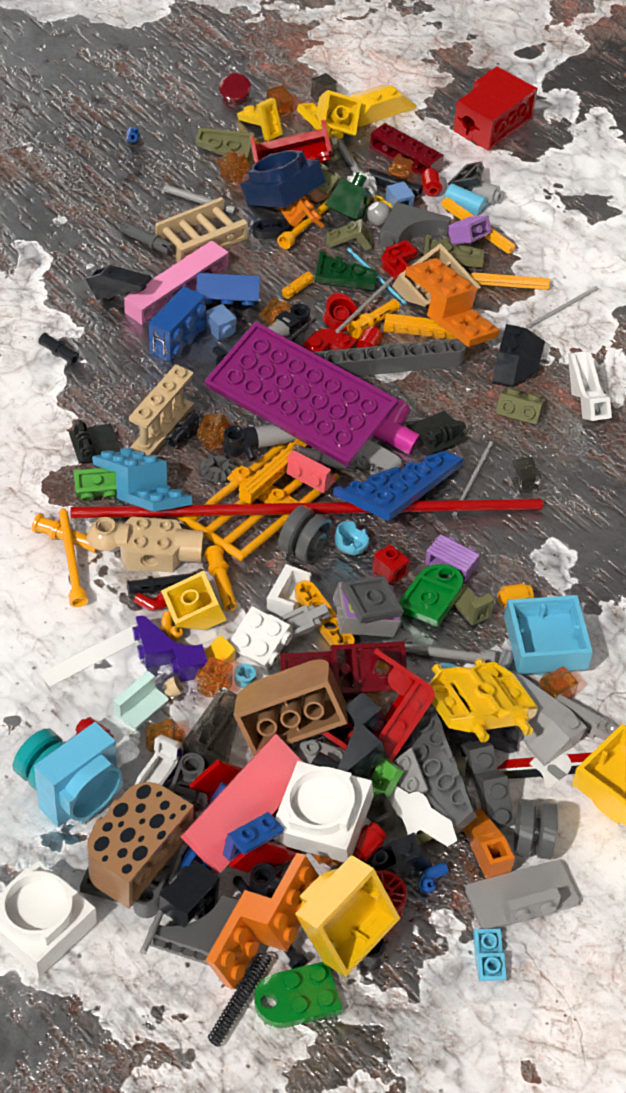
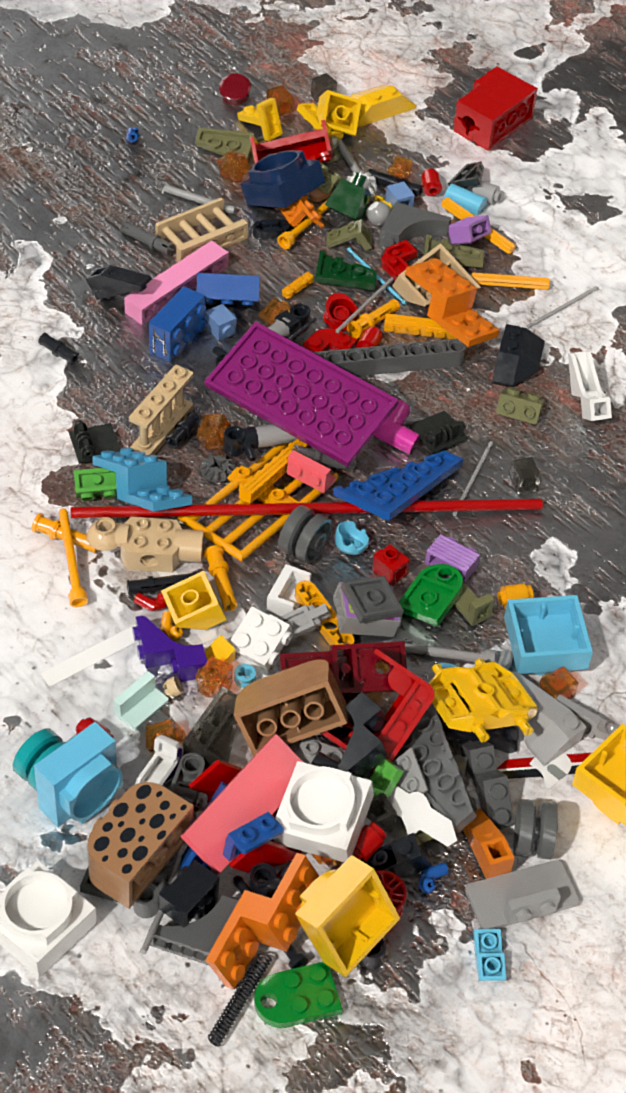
light grey beam [355,440,403,475] -> none
dark red brick [370,123,444,176] -> none

